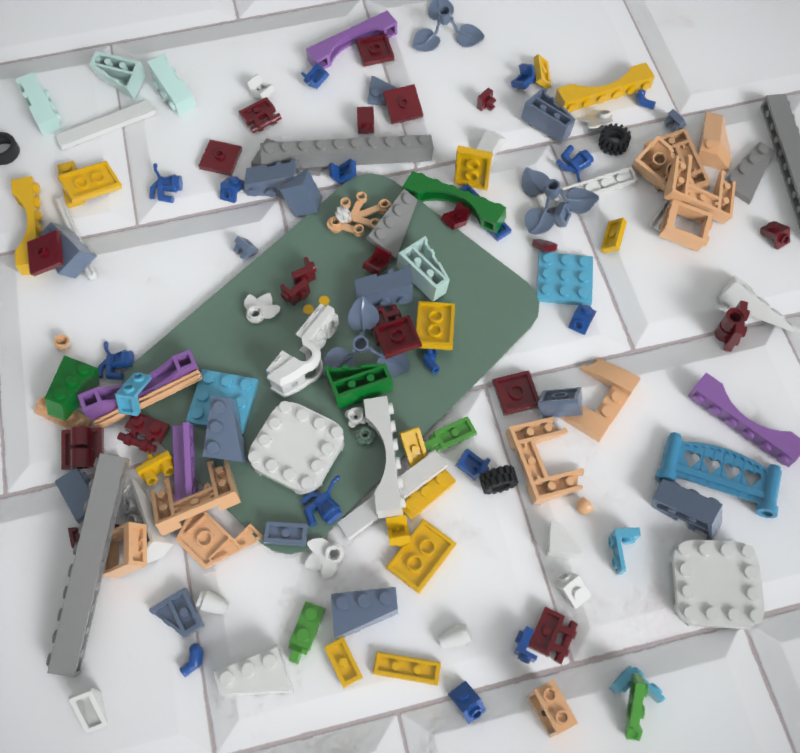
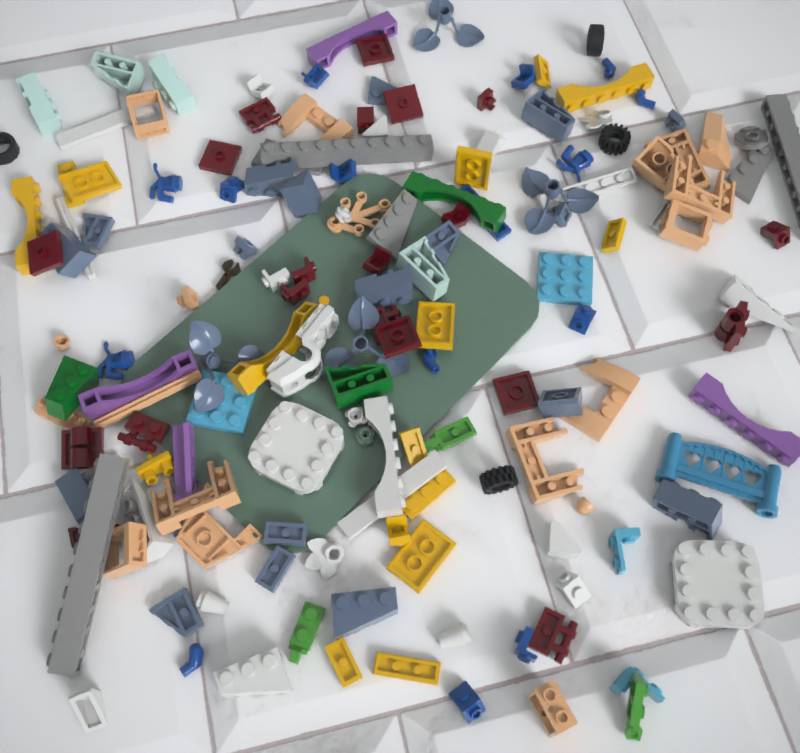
medium azure bracket [115,372,152,416] -> none
sand blue wedge [203,396,248,462] -> none
white plate [244,293,280,323] -> none
blue piece [300,475,343,527] -> none
blue bracket [455,448,491,480] -> none
dark red tile [532,239,558,252] -> none
none -> sand blue wing [82,213,115,250]
none -> light nougat window [125,89,171,140]
none -> light nougat tile [176,285,200,310]
none -> sand blue plant [189,320,265,413]
none -> dark brown bar [215,259,241,290]
none -> yellow arch [226,301,318,396]
none -> sand blue plate [255,545,296,593]
none -> white bracket [261,267,291,292]
none -> light nougat wedge [277,93,354,140]
none -> white slope [362,114,388,138]
none -> sand blue wing [426,220,460,267]
none -> black tyre [586,24,604,57]
none -> blue arm [602,58,616,79]
none -> light grey tile [734,126,770,150]

